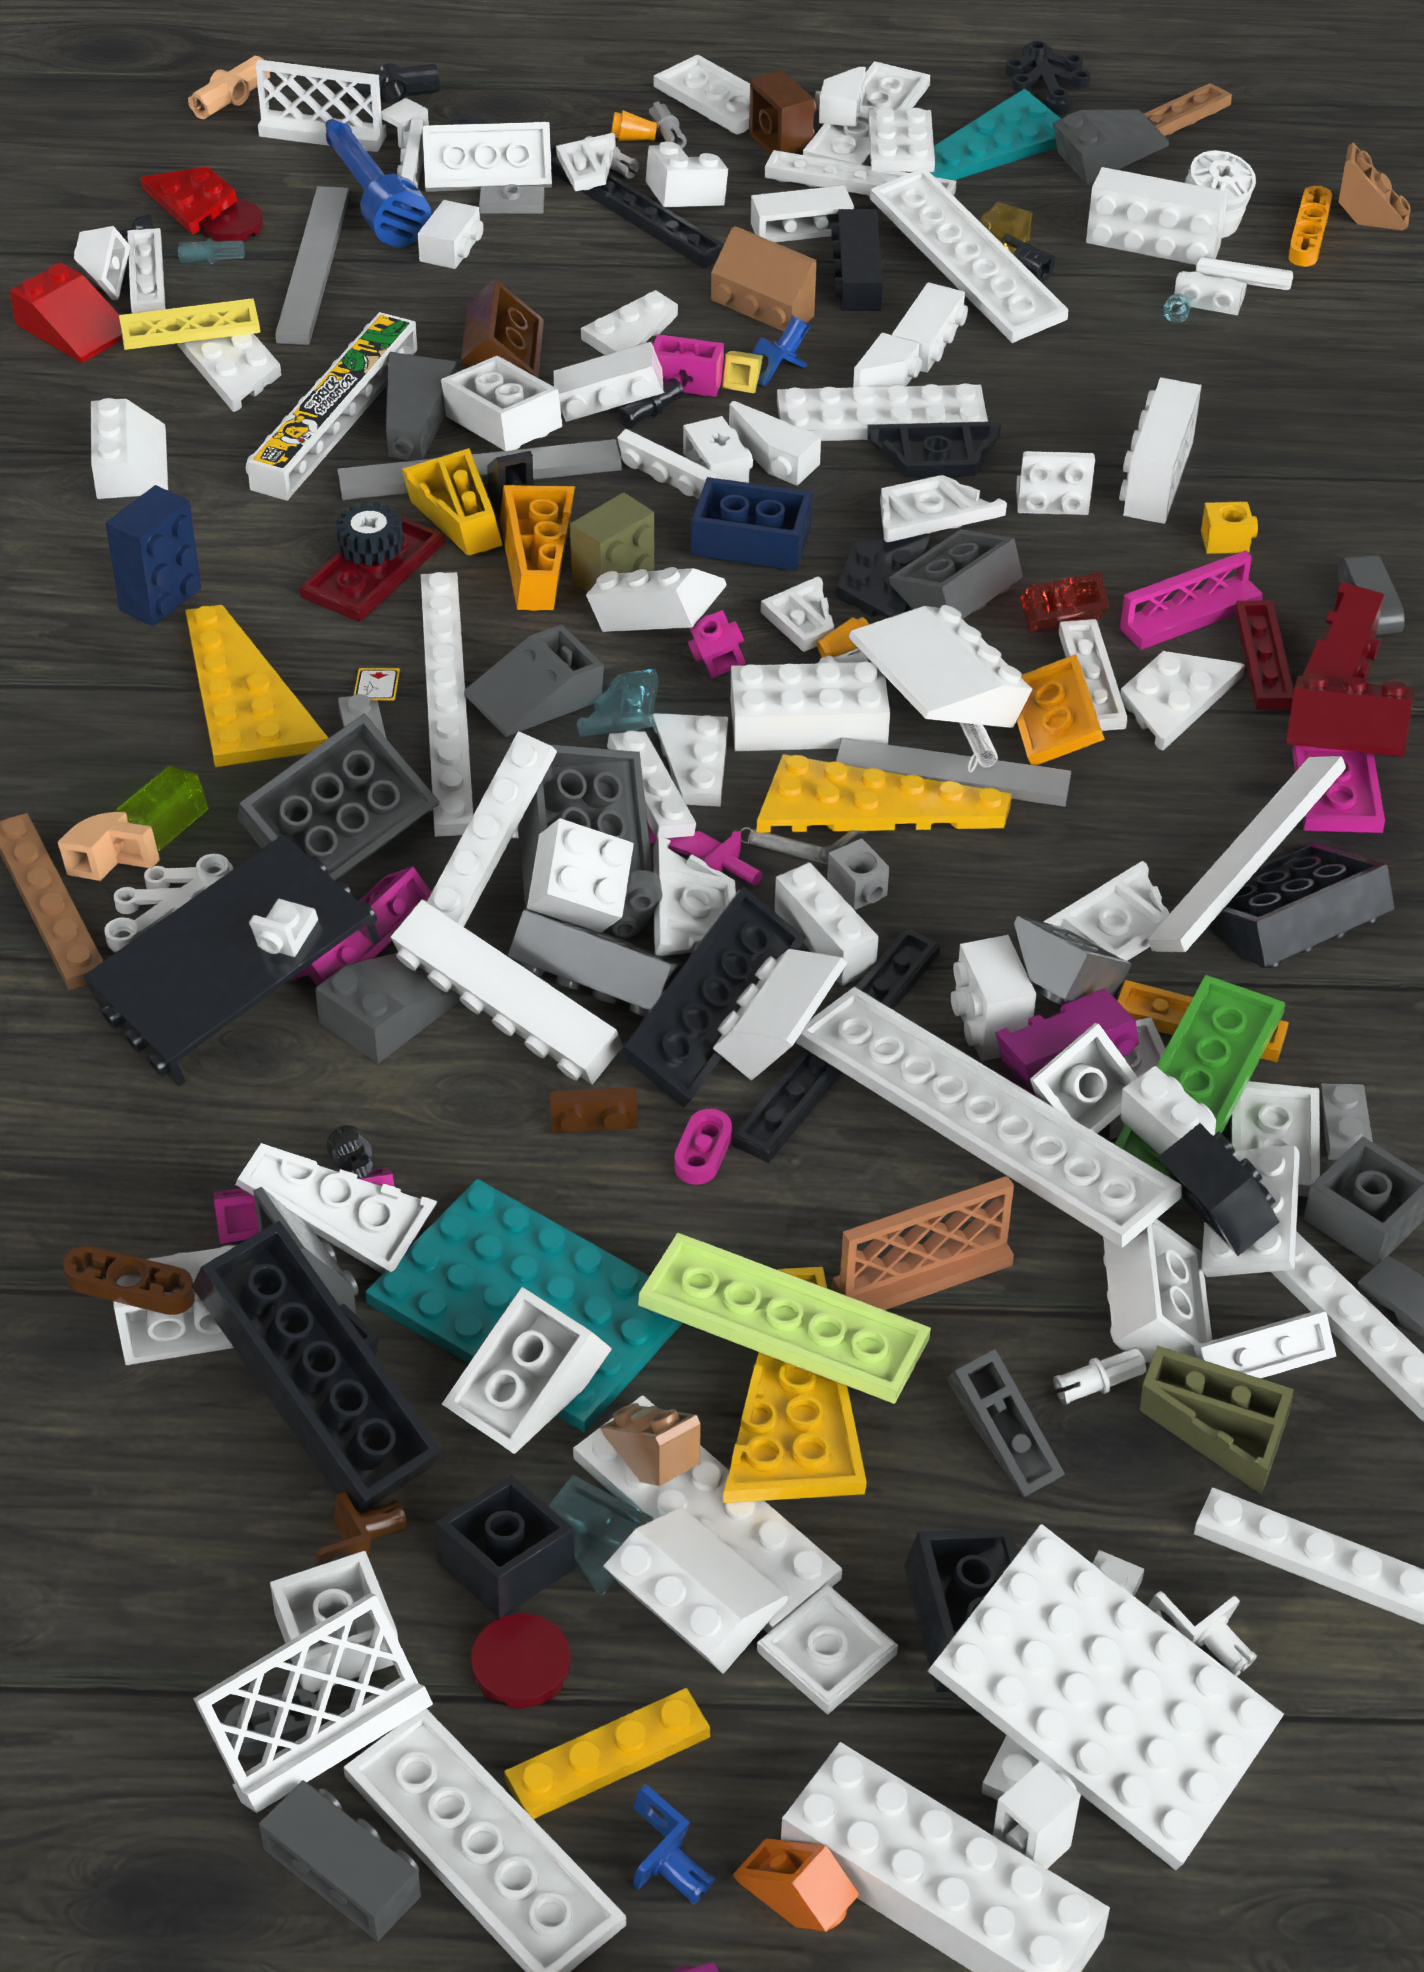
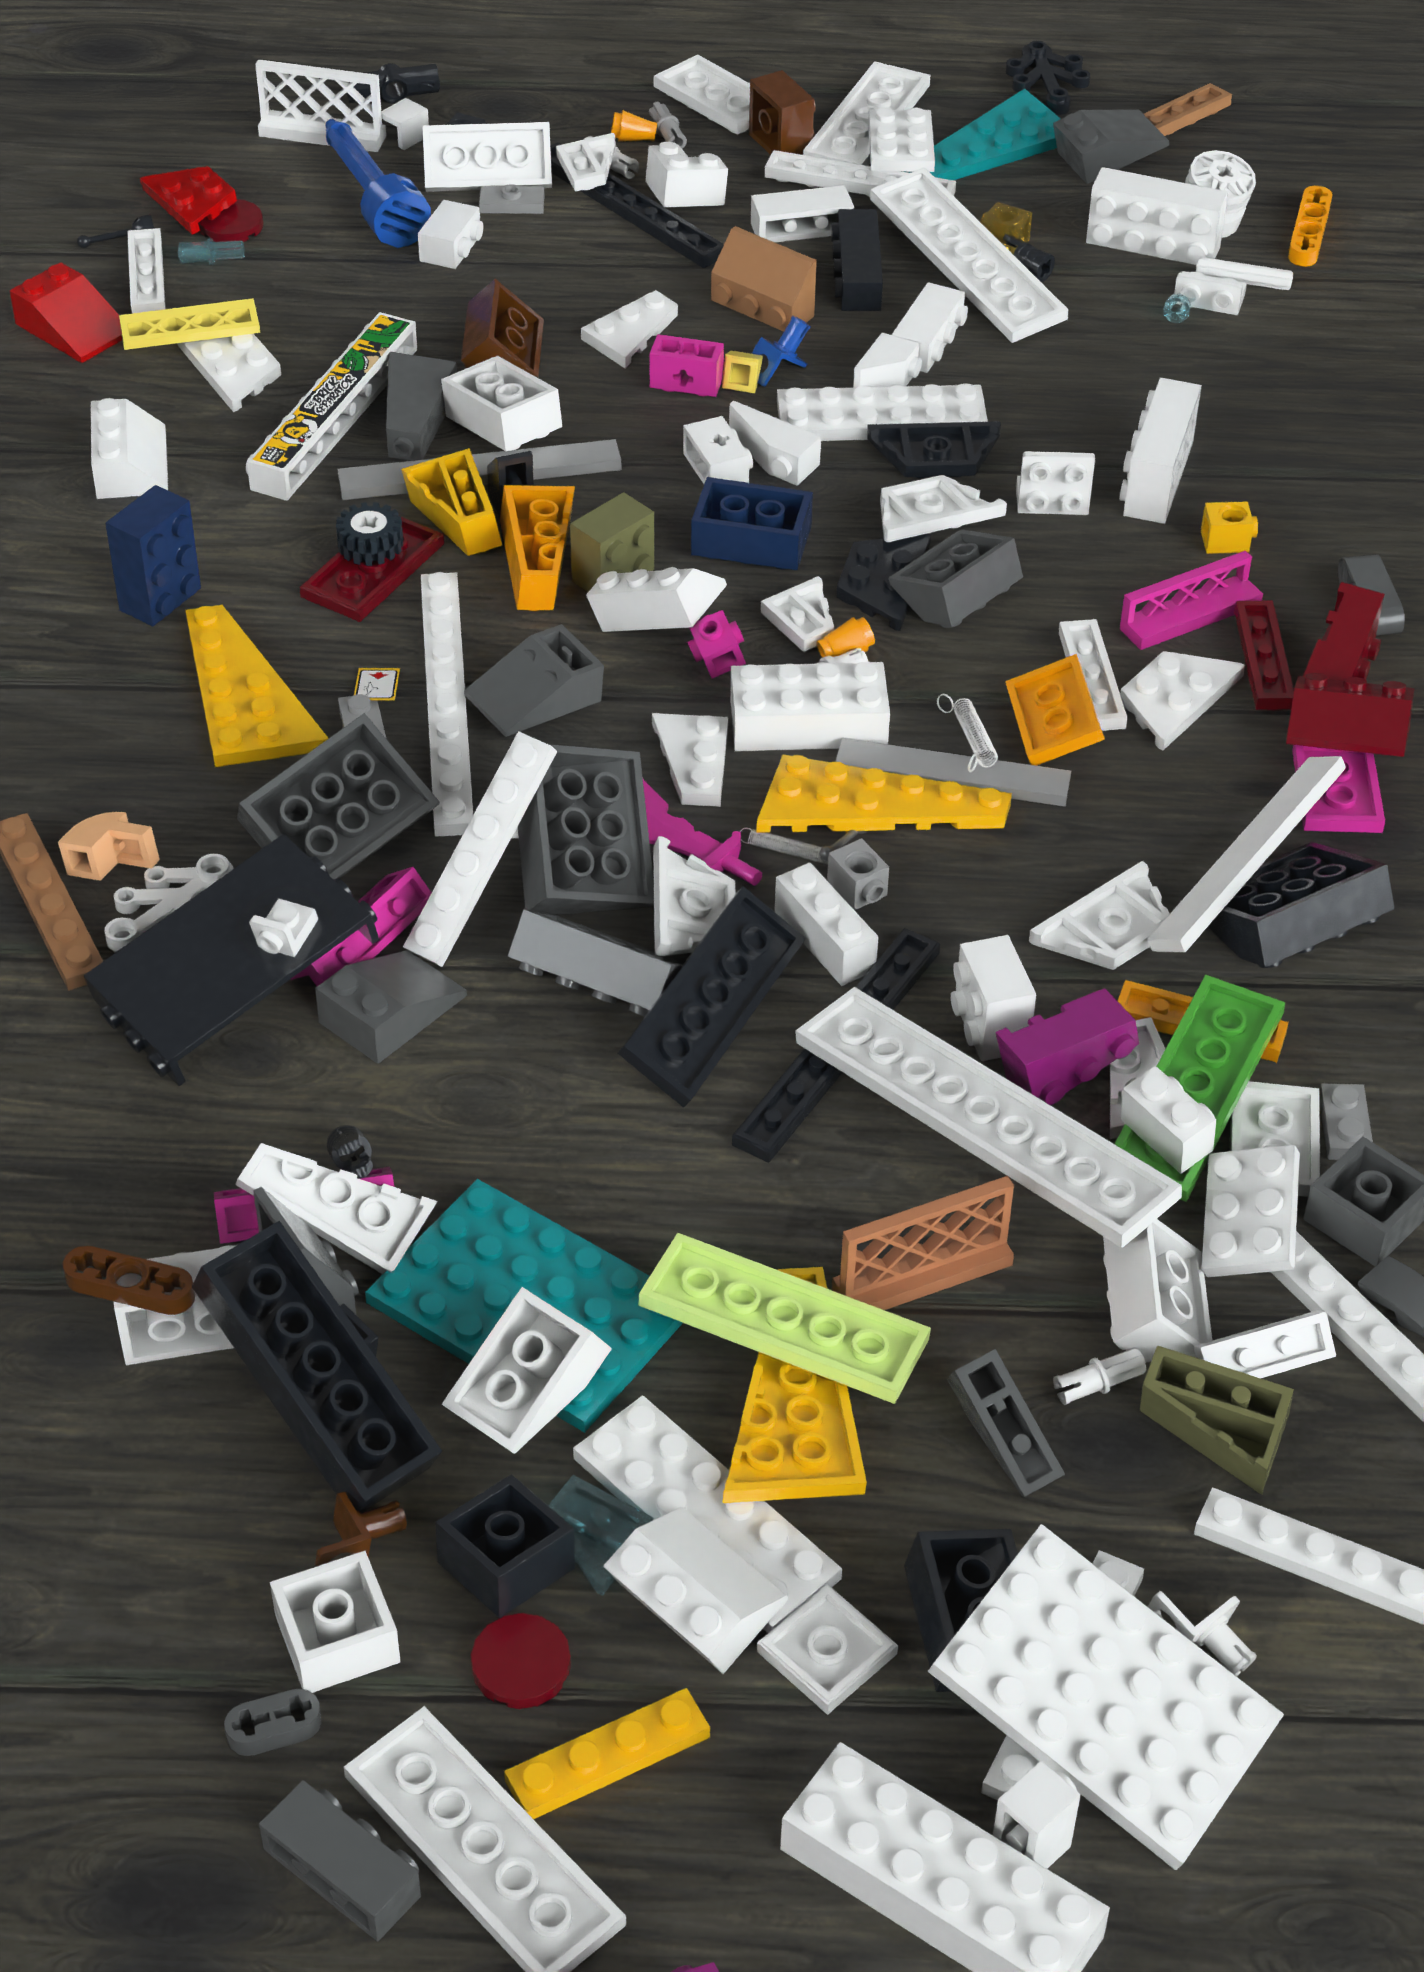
white slope [74,226,130,300] -> none
clear neon green hinge [116,765,209,852] -> none
light nougat piece [188,55,270,120] -> none
white fence [194,1593,433,1813] -> none
light grey tile [275,186,350,345] -> none
white brick [391,900,623,1085] -> none
white plate [397,119,424,188] -> none
white brick [527,818,634,933] -> none
reddish brown plate [550,1087,638,1133] -> none
white brick [554,342,664,422] -> none
clear light blue wing [577,669,659,737] -> none
medium nougat slope [600,1403,700,1486] -> none
dark grey plate [606,870,662,938] -> none
white plate [607,731,696,839] -> none
white plate [617,429,730,499] -> none
black pin [618,378,684,429] -> none
blue bracket [632,1784,715,1905] -> none
dark pink plate [674,1109,732,1185] -> none
white slope [713,949,848,1081] -> none
orange slope [733,1838,859,1932] -> none
white slope [814,66,866,127] -> none
white slope [848,605,1032,728] -> none
slope [1014,916,1132,1005] -> none
clear red brick [1021,572,1110,634] -> none
white slope [1030,1023,1138,1134] -> none
black brick [1158,1123,1280,1256] -> none
medium nougat slope [1338,142,1411,230] -> none

